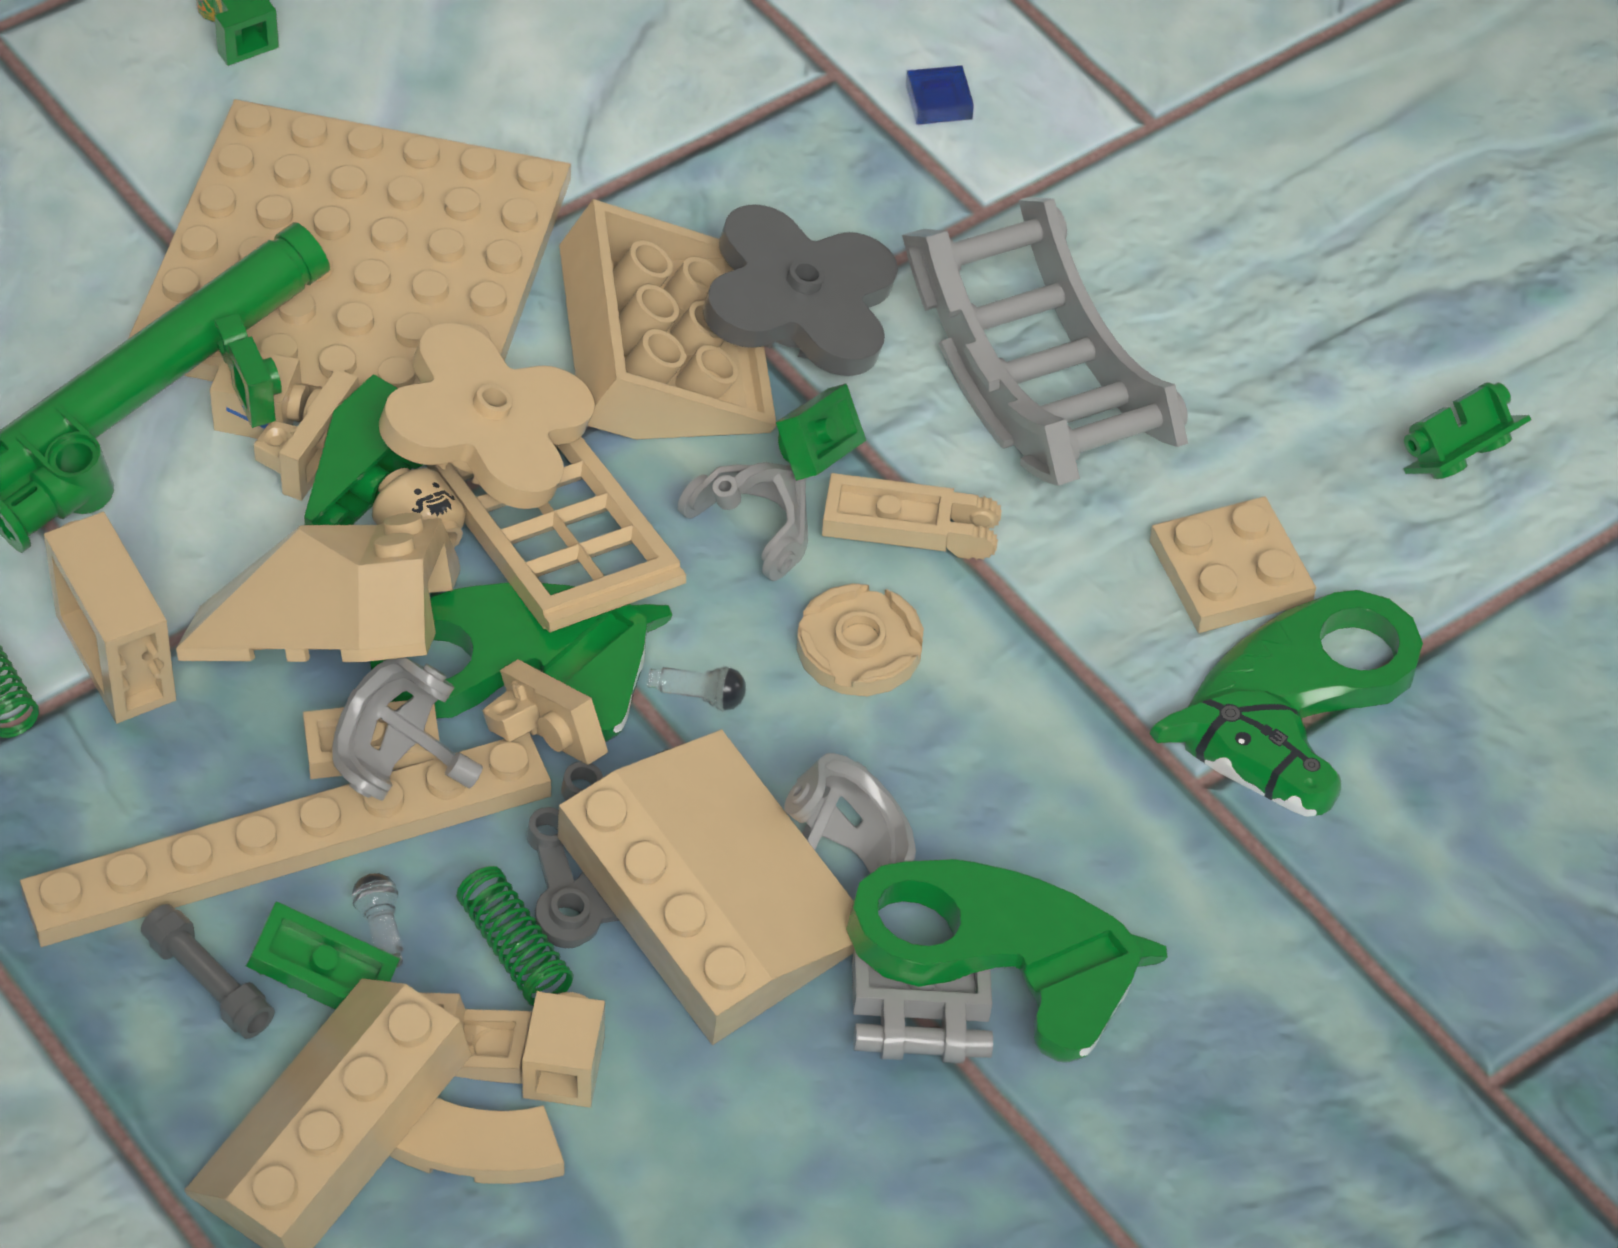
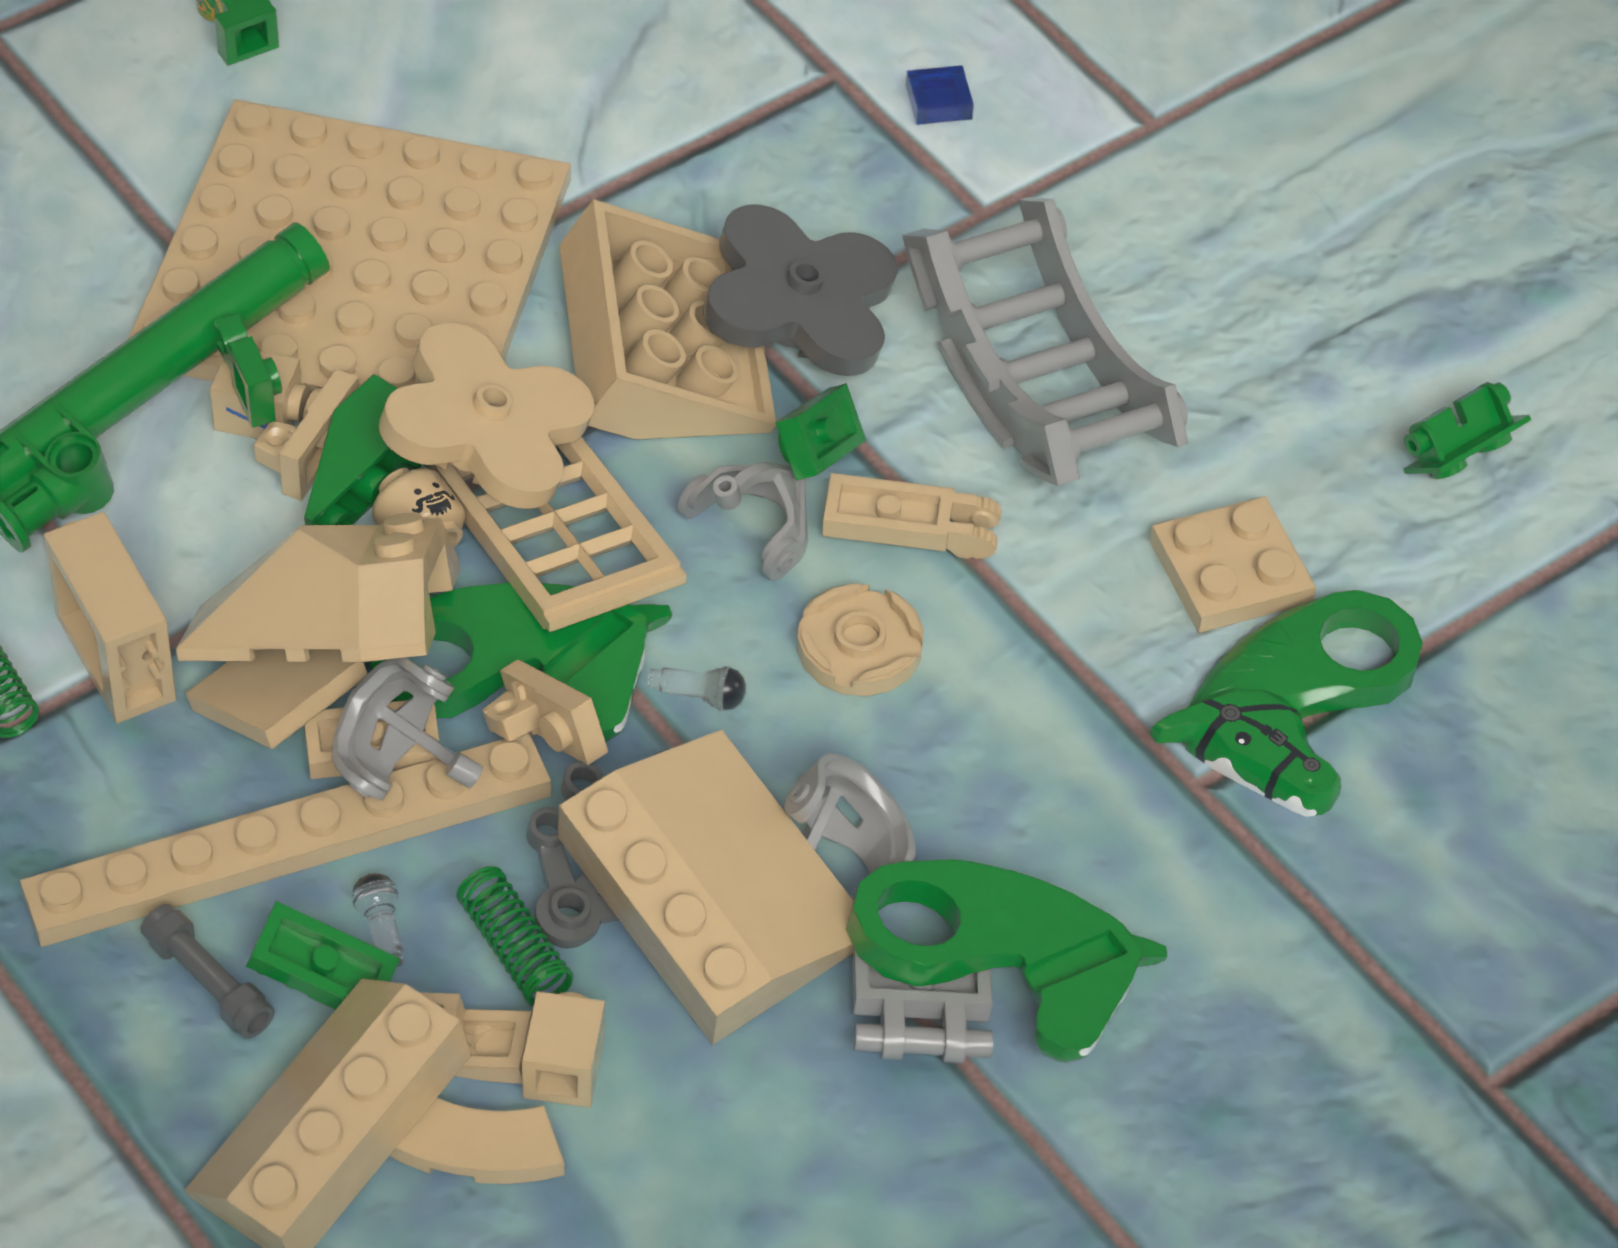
none -> tan tile [186,649,368,749]

